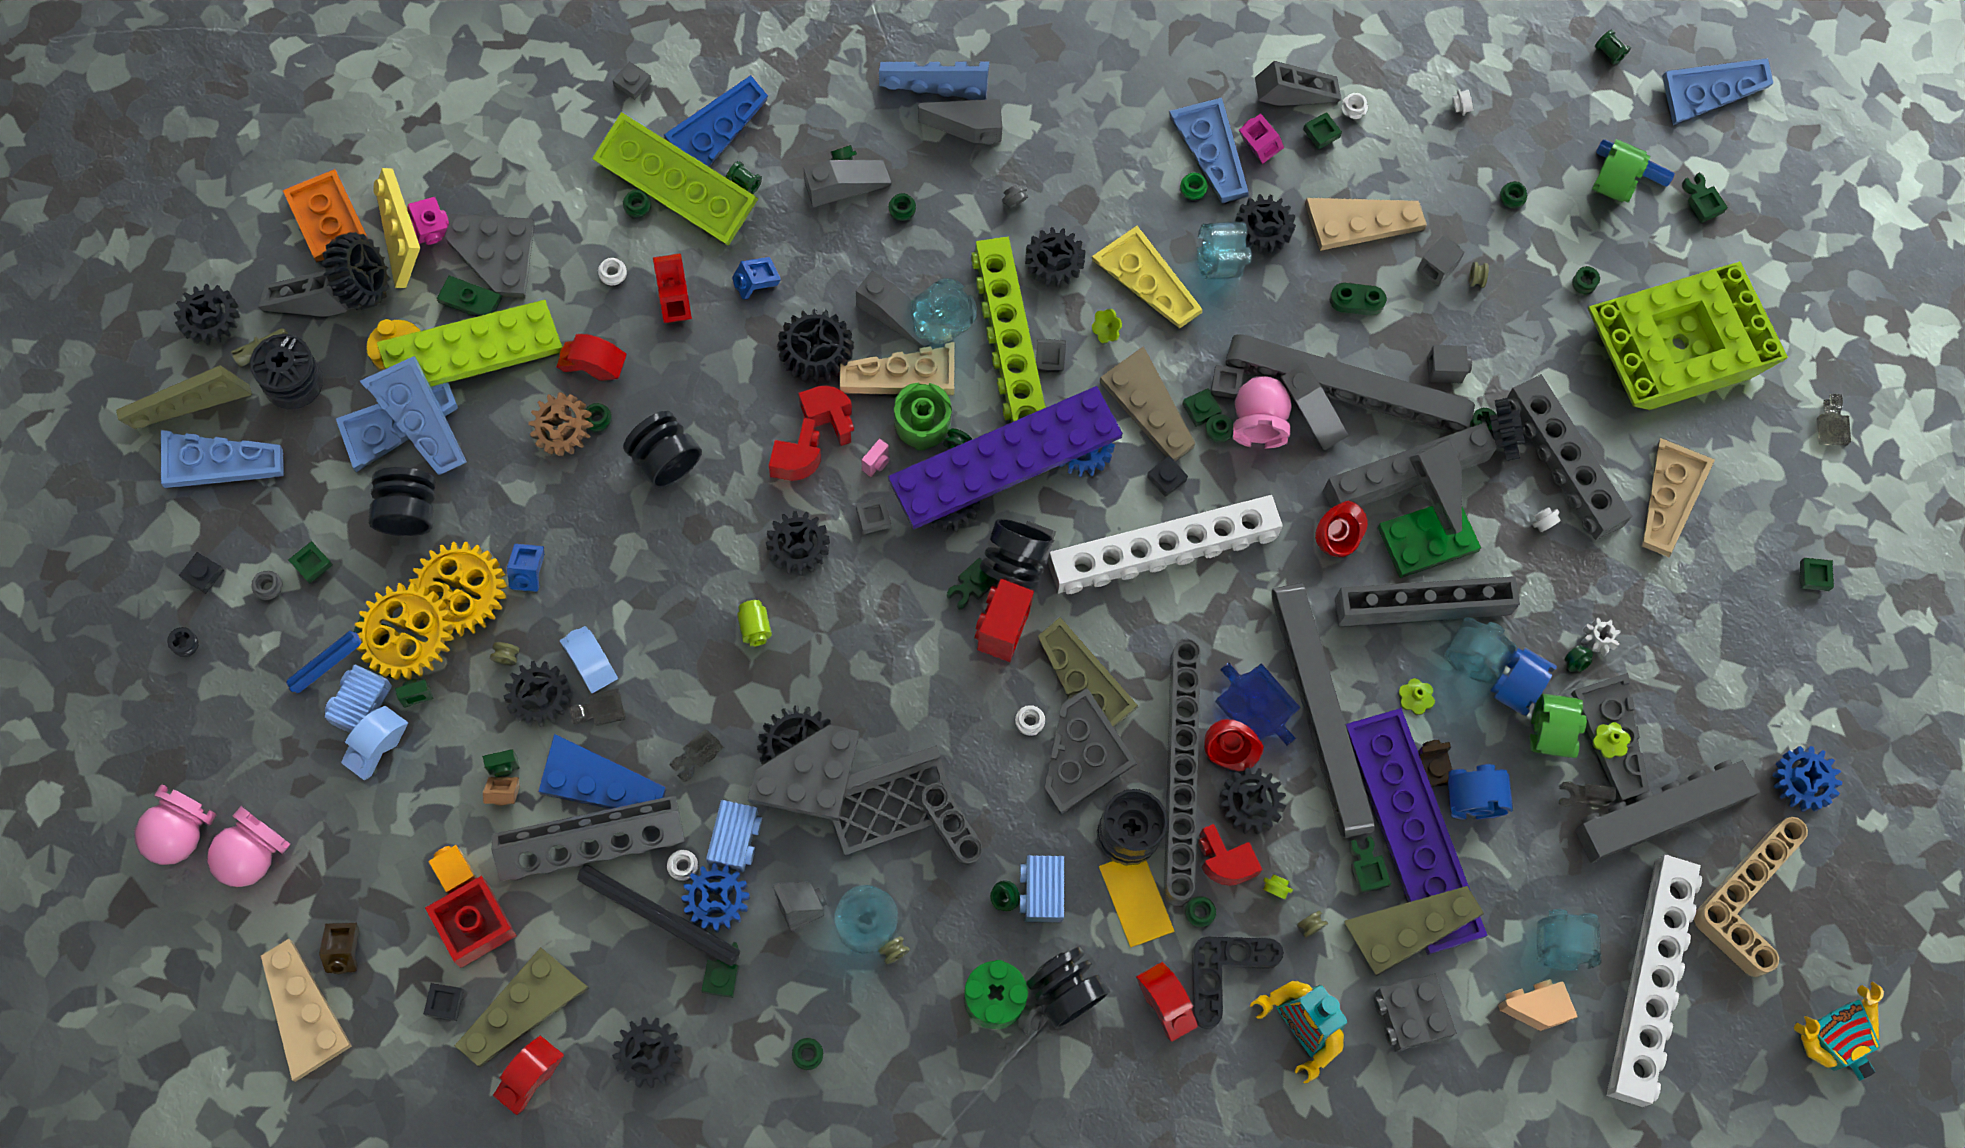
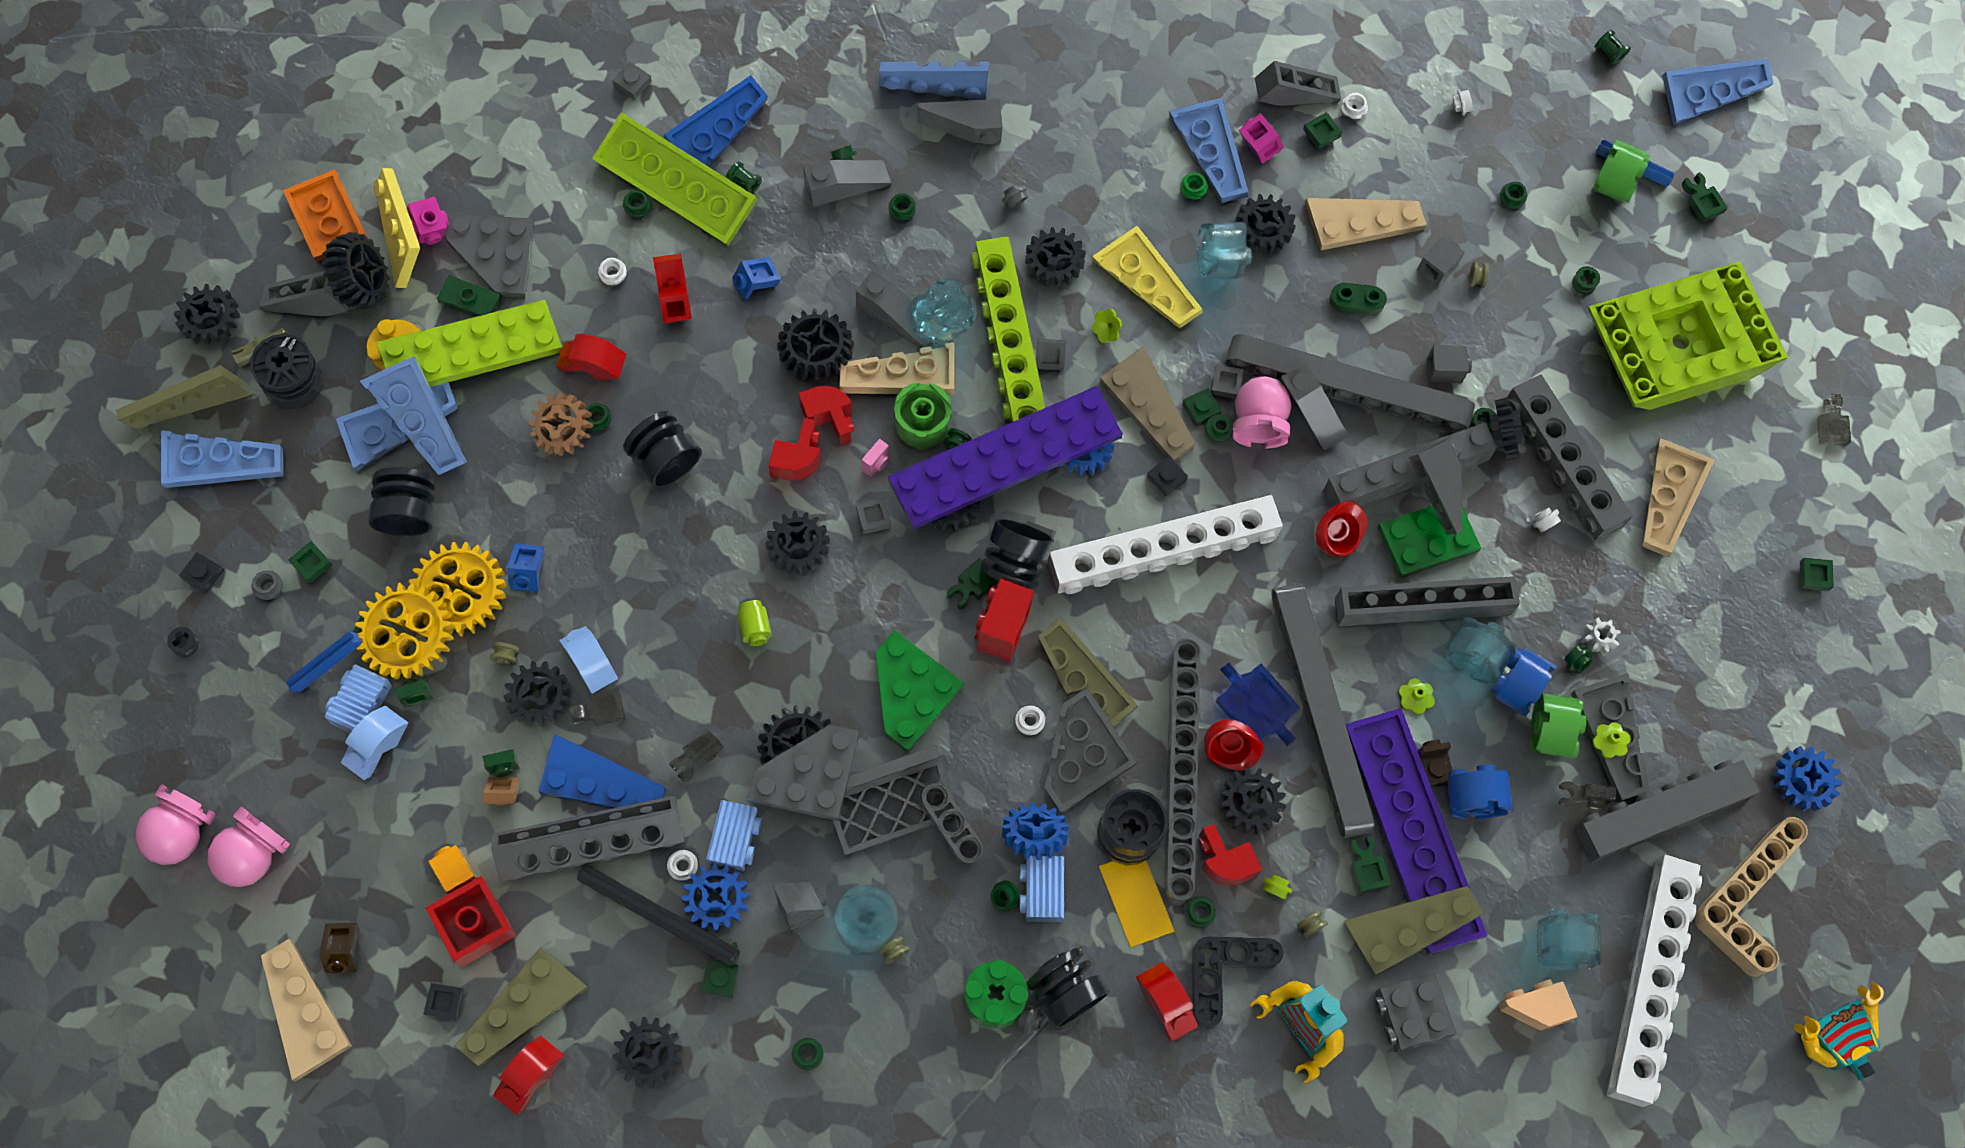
none -> green plate [876,630,964,753]
none -> blue gear [1002,802,1069,860]

